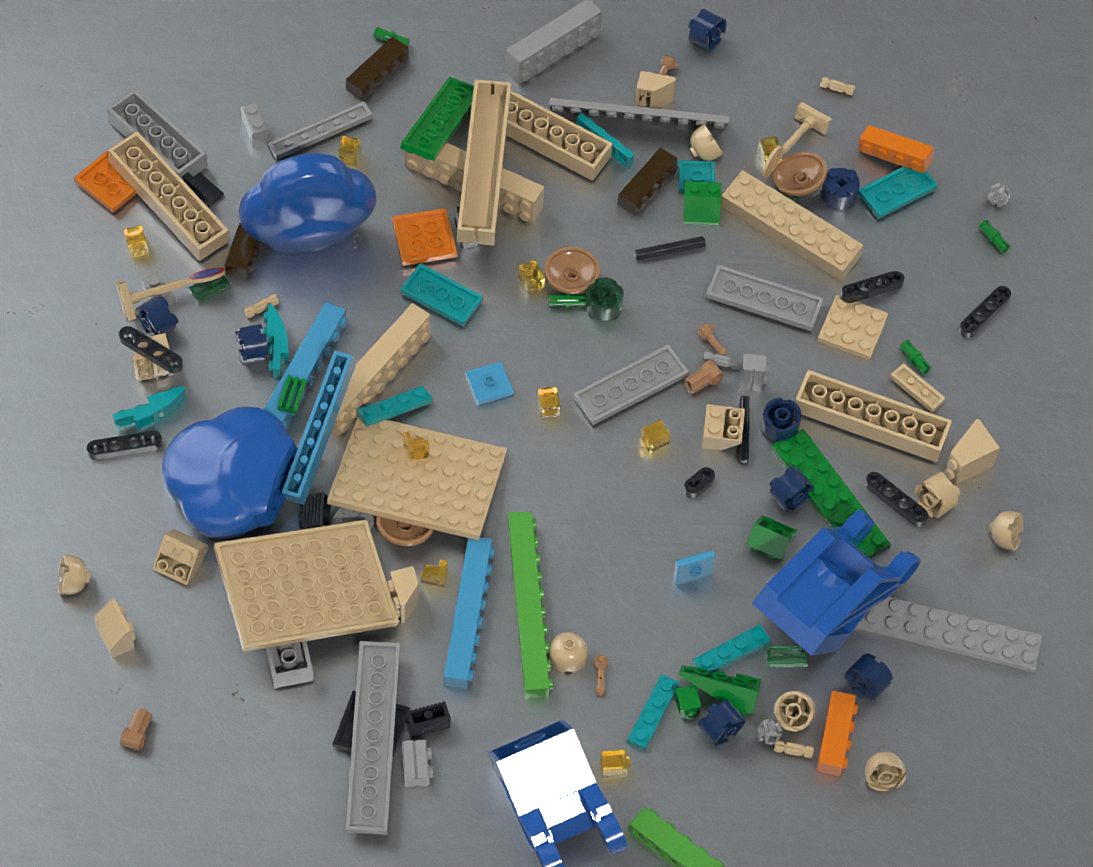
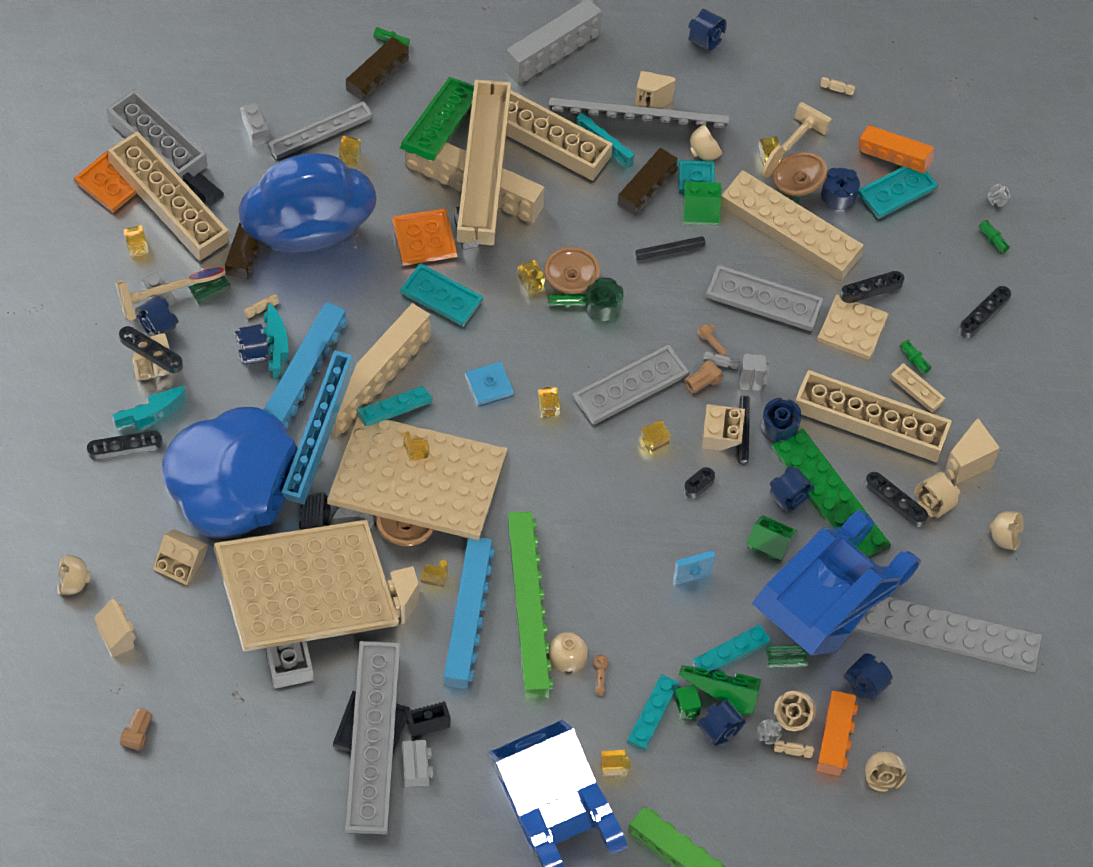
green tile [277,375,307,414] -> none
medium nougat piece [659,55,679,76] -> none

